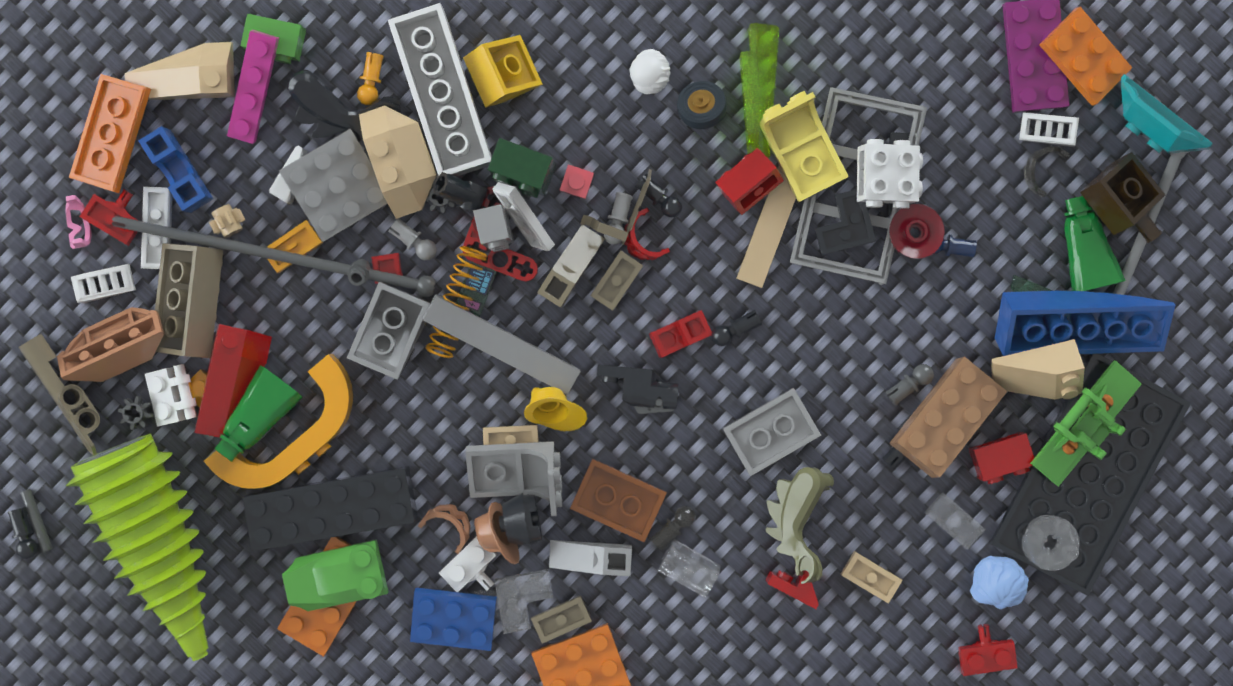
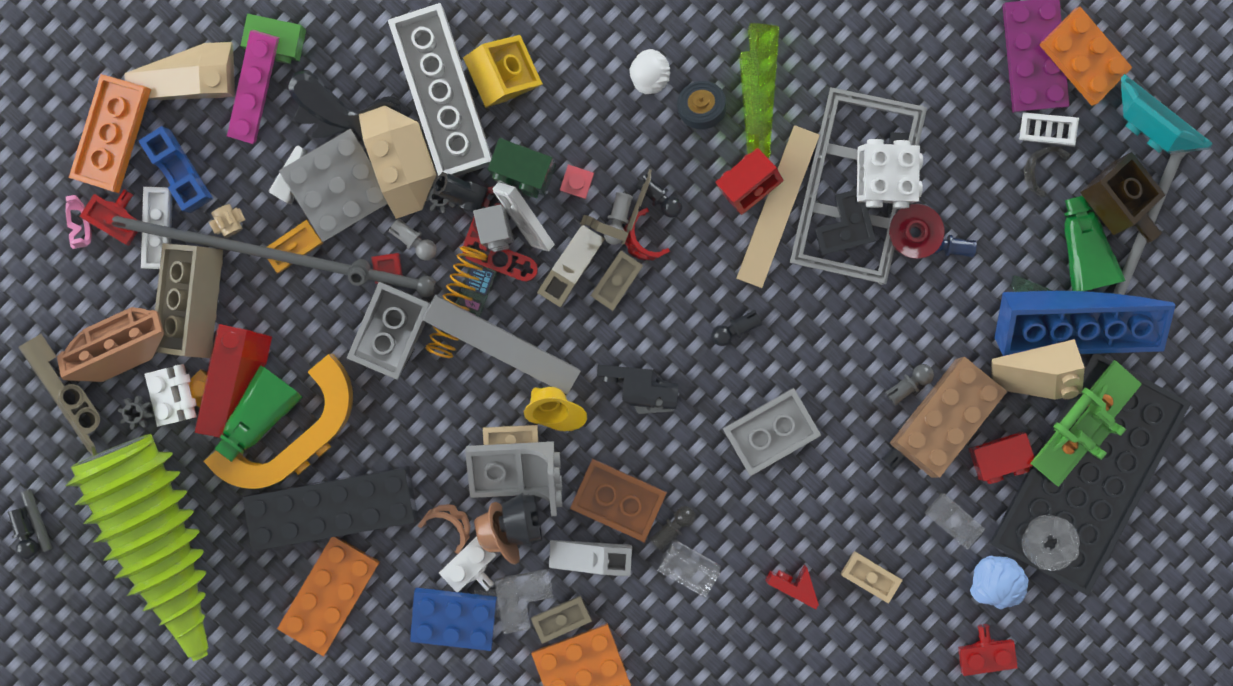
white slope [71,264,136,303] -> none
bright green slope [282,539,389,611] -> none
light orange pin [357,52,384,105] -> none
red slope [649,310,712,358] -> none
light yellow bracket [759,91,849,203] -> none
animal [766,467,834,584] -> none

